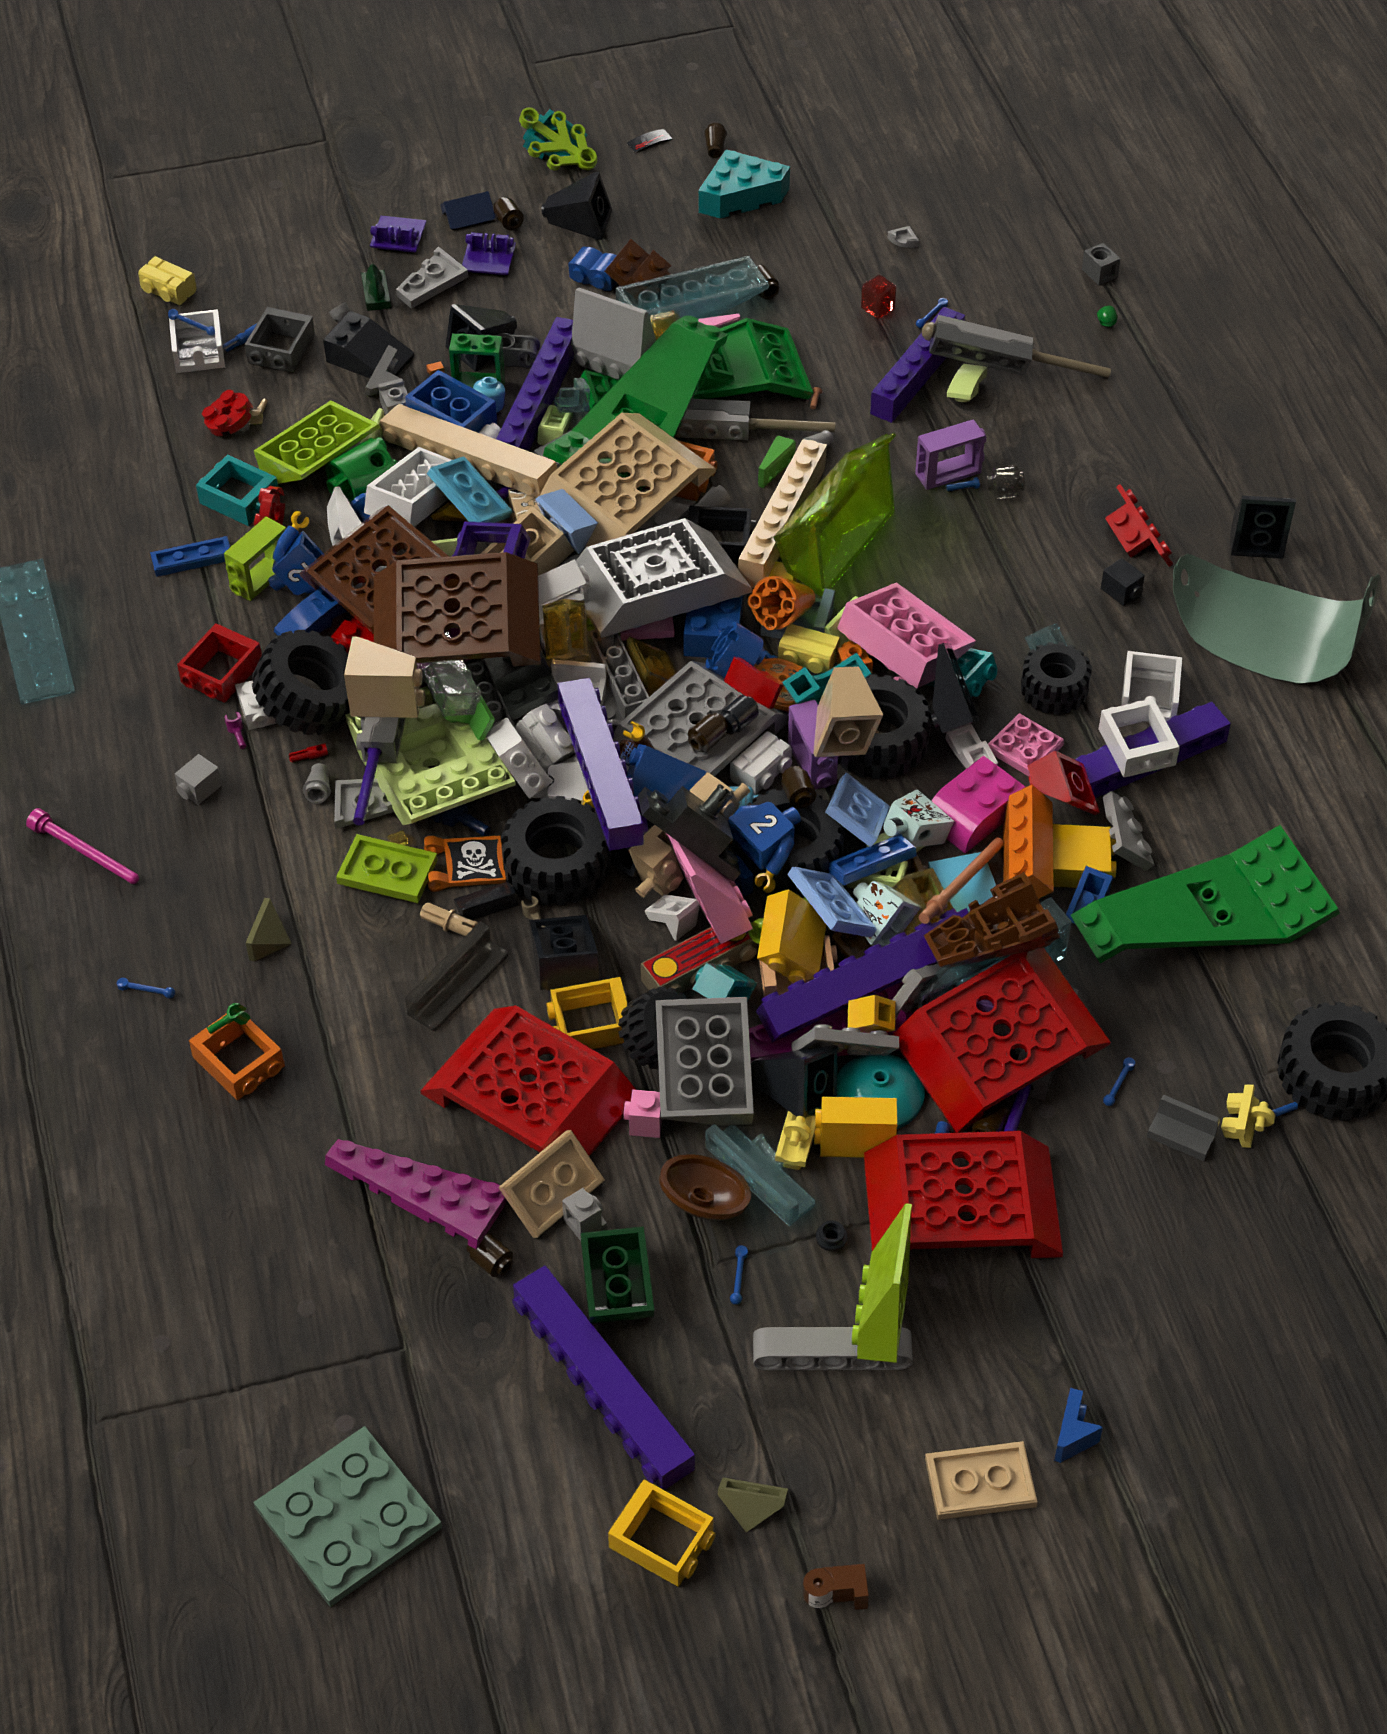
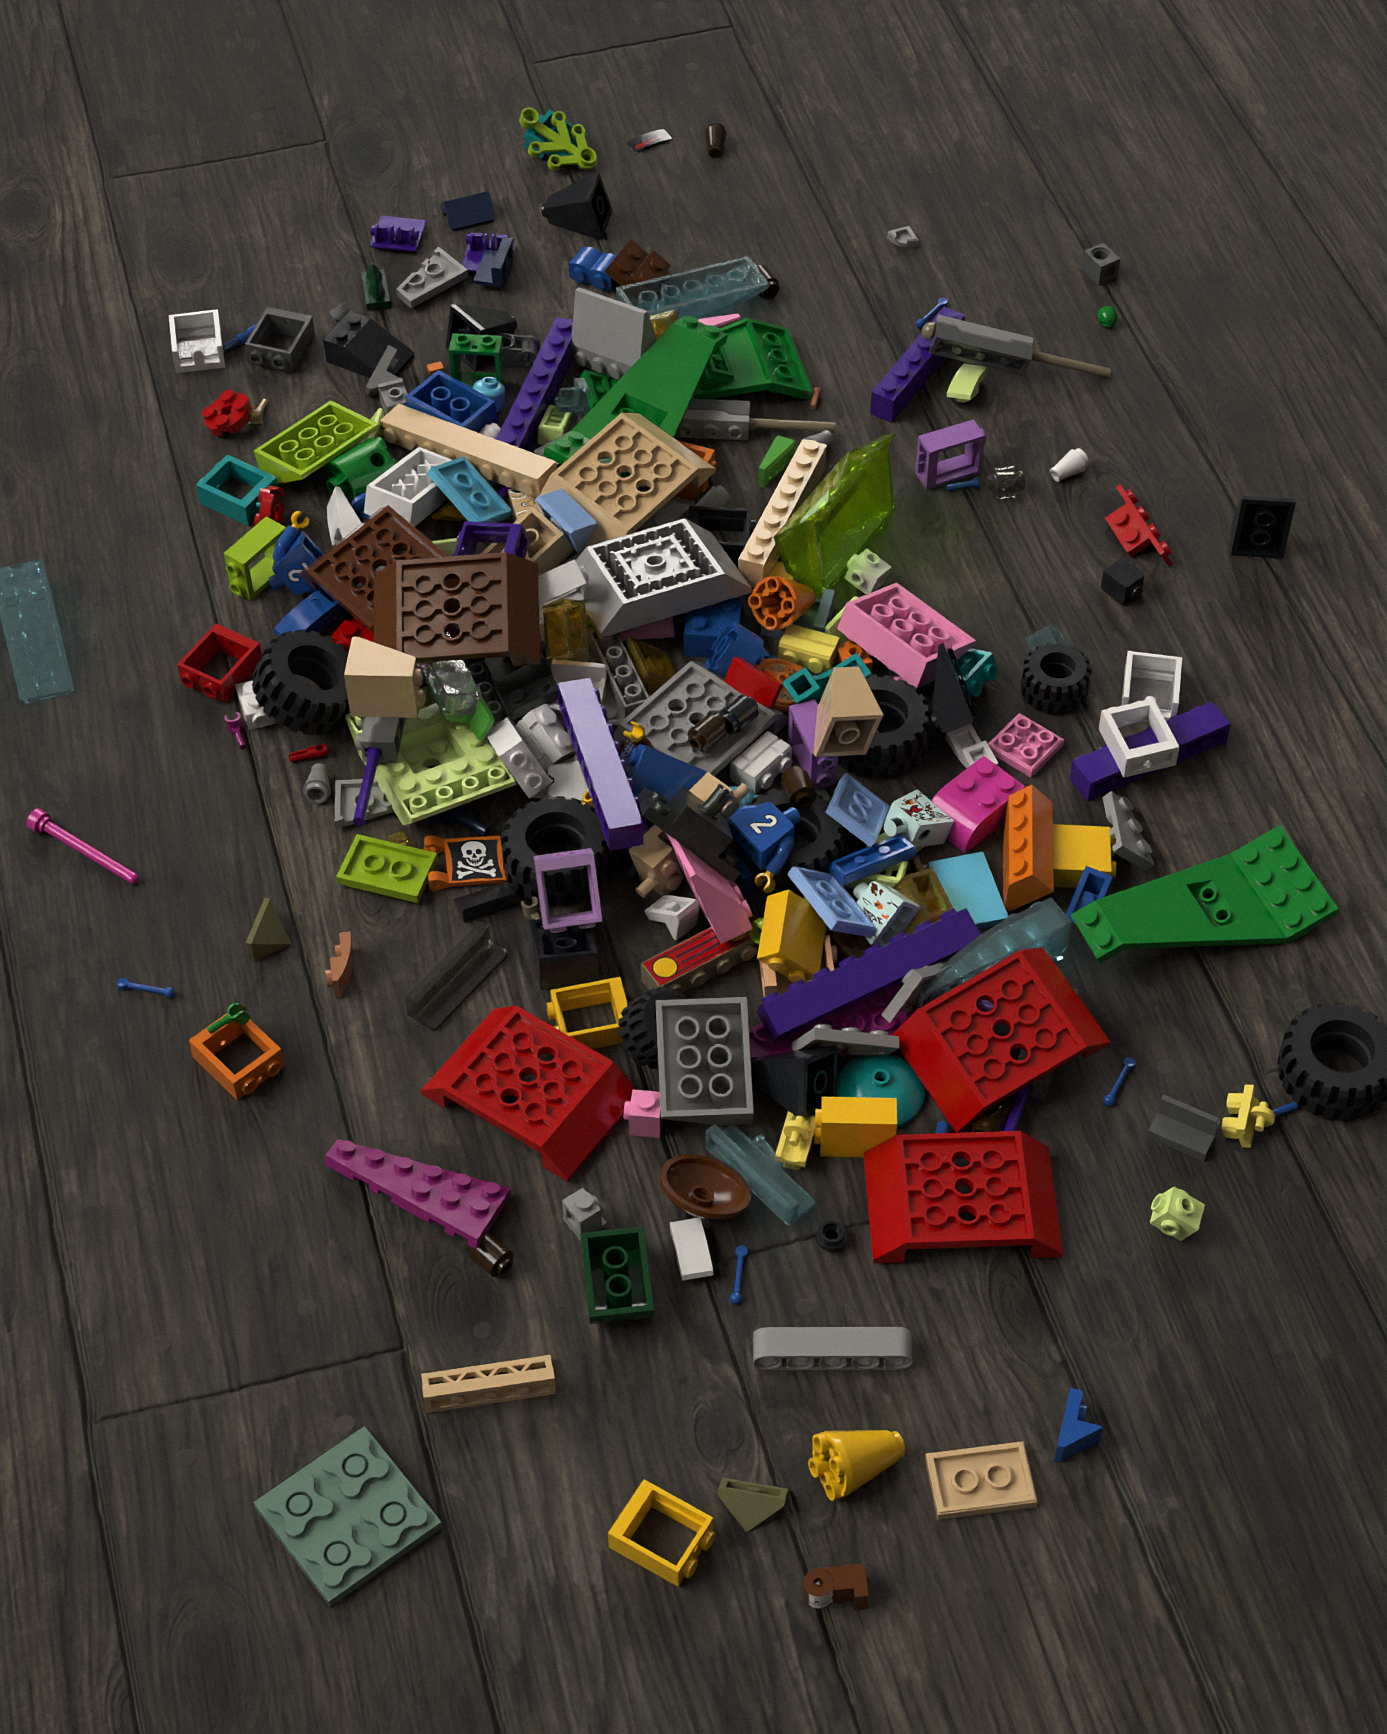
light yellow brick [138,256,197,305] -> none
blue tile [150,536,230,577] -> none
blue hinge [168,309,215,336] -> none
light grey brick [175,754,222,805] -> none
tan axle [420,903,478,939] -> none
dark brown brick [494,197,524,230] -> none
tan tile [498,1130,605,1238] -> none
dark purple brick [512,1265,695,1490] -> none
teal piece [693,963,757,1002] -> none
teal brick [699,149,790,218] -> none
yellow brick [848,995,896,1033] -> none
lime slope [852,1204,912,1363] -> none
clear red brick [861,274,896,319] -> none
nougat bar [919,838,1004,924] -> none
reddish brown wedge [924,872,1060,967] -> none
red slope [1027,751,1100,815] -> none
sand green piece [1173,554,1382,683] -> none
none -> nougat slope [325,931,354,999]
none -> tan fence [421,1355,556,1413]
none -> dark blue panel [474,237,514,288]
none -> lavender window [533,848,602,933]
none -> white slope [670,1218,714,1281]
none -> yellow cone [808,1430,905,1501]
none -> brick [844,549,891,595]
none -> white cone [1050,448,1089,482]
none -> yellowish green brick [1150,1187,1205,1241]

